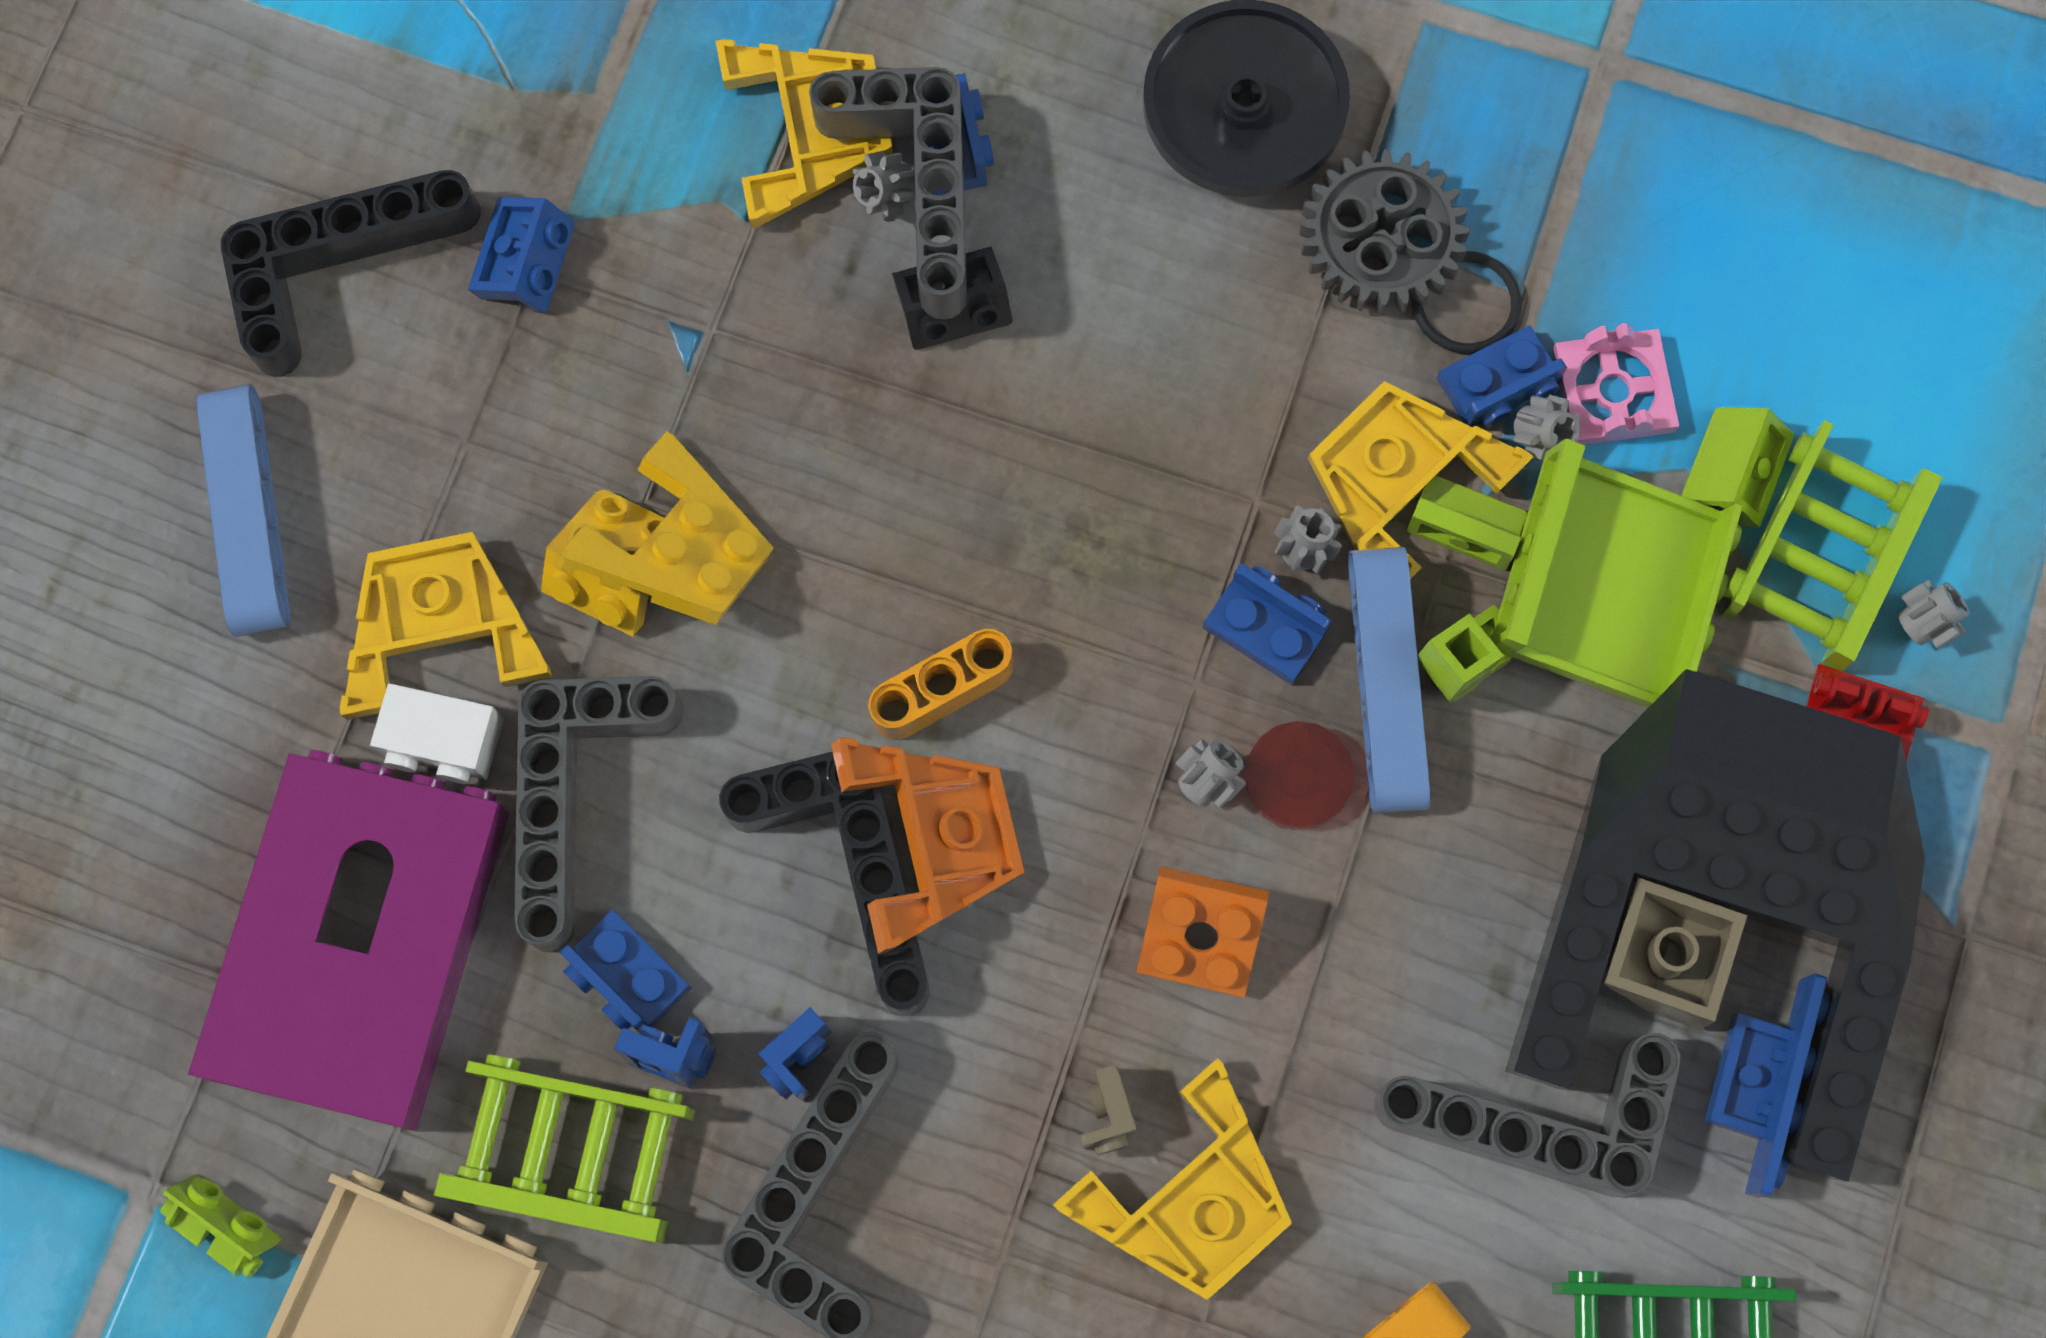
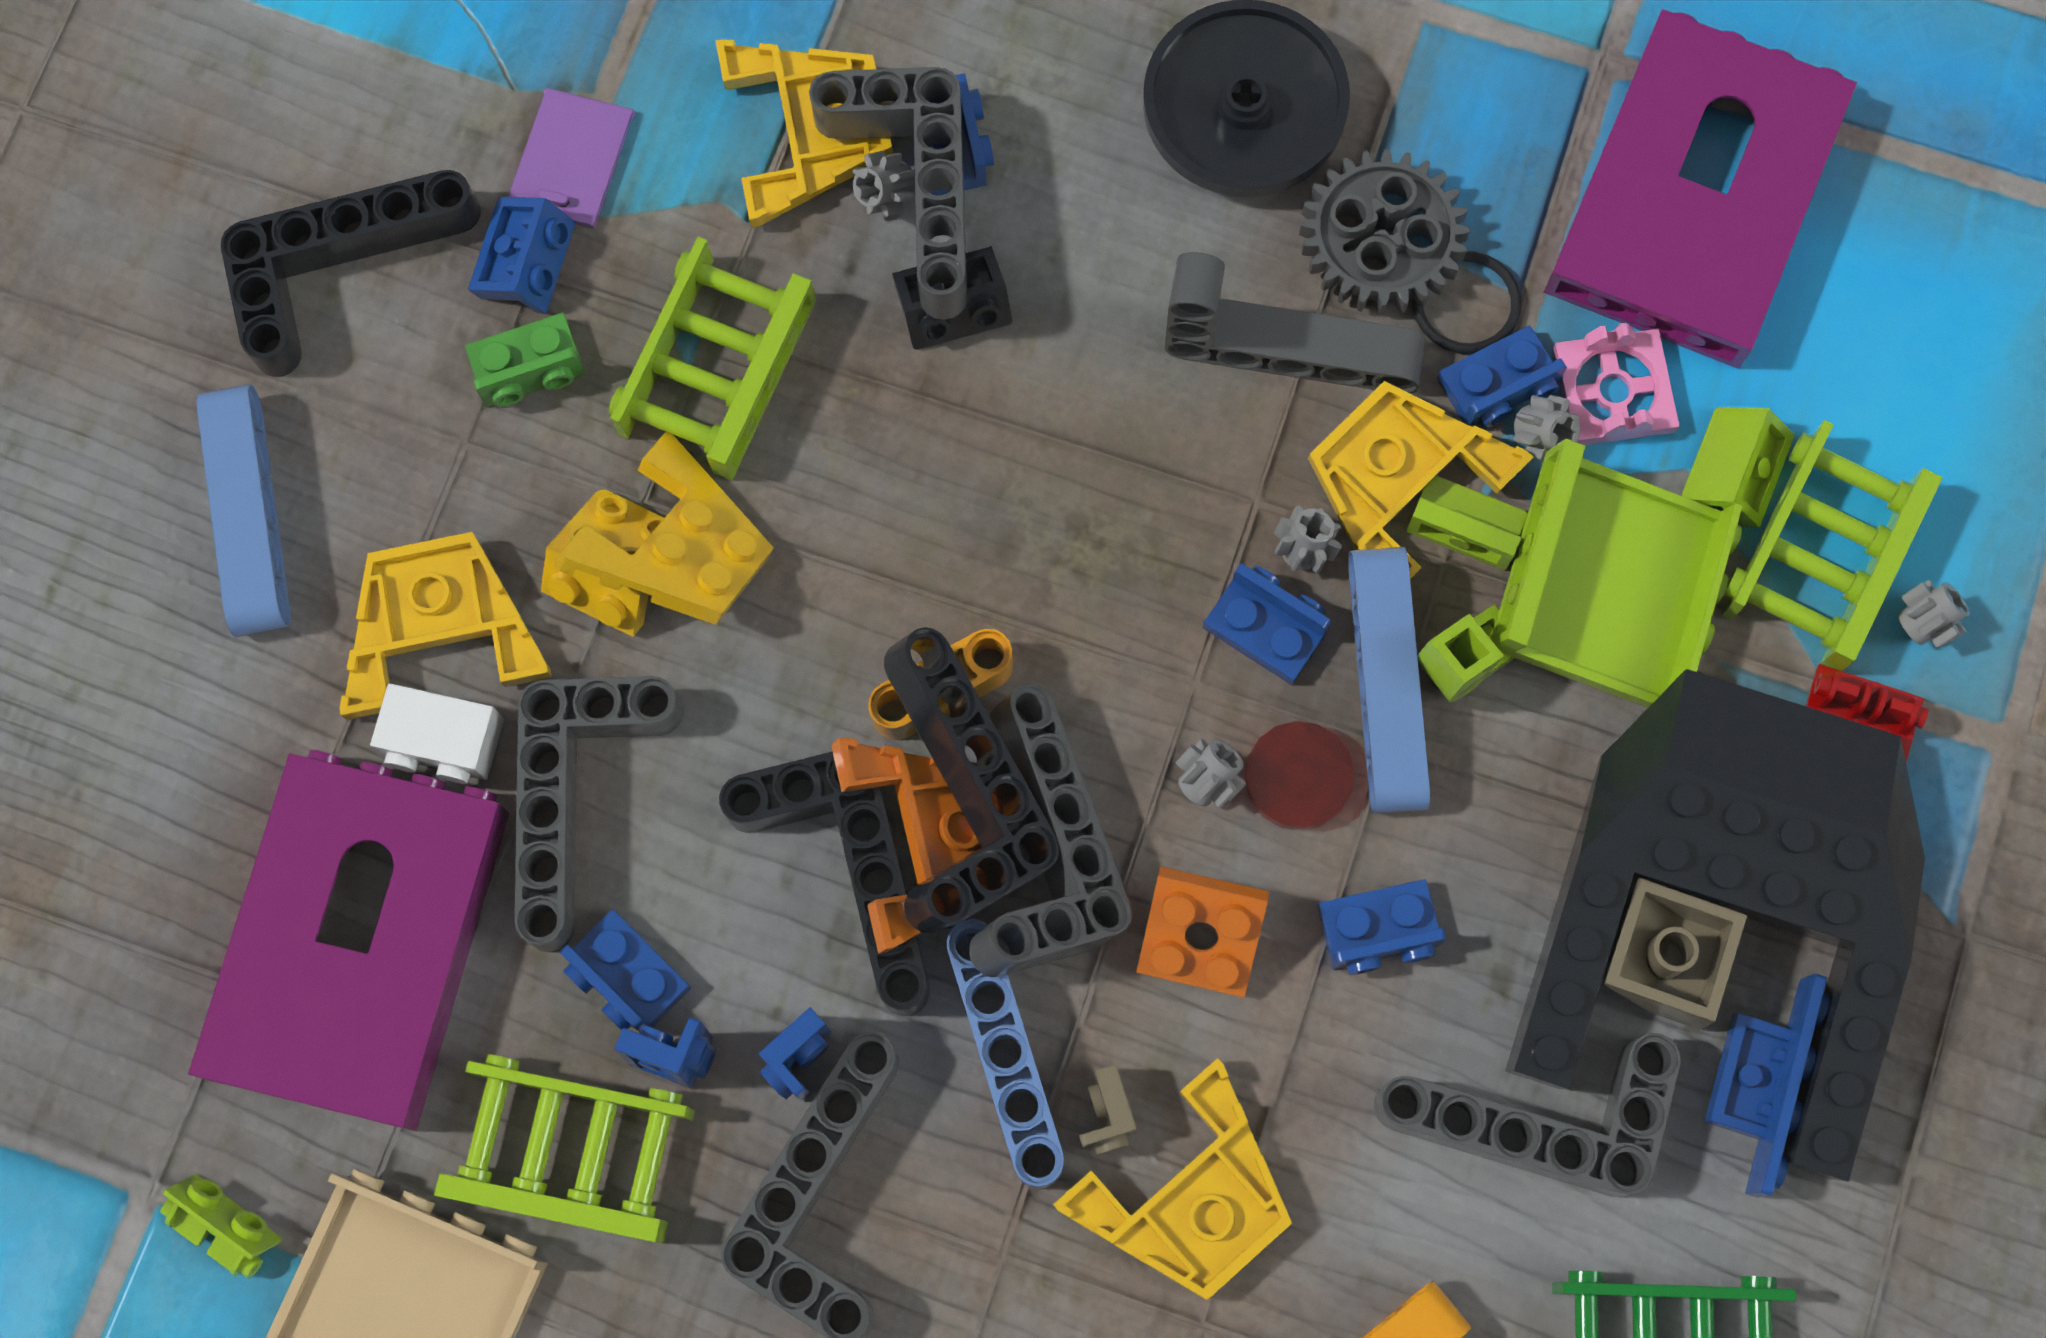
none -> bright green bracket [465,312,585,407]
none -> medium lavender container [508,88,635,229]
none -> lime fence [609,236,817,481]
none -> black beam [884,627,1059,933]
none -> medium blue beam [947,918,1064,1189]
none -> dark grey beam [969,683,1132,977]
none -> dark grey beam [1165,252,1426,393]
none -> blue bracket [1317,879,1446,975]
none -> magenta panel [1543,9,1857,369]

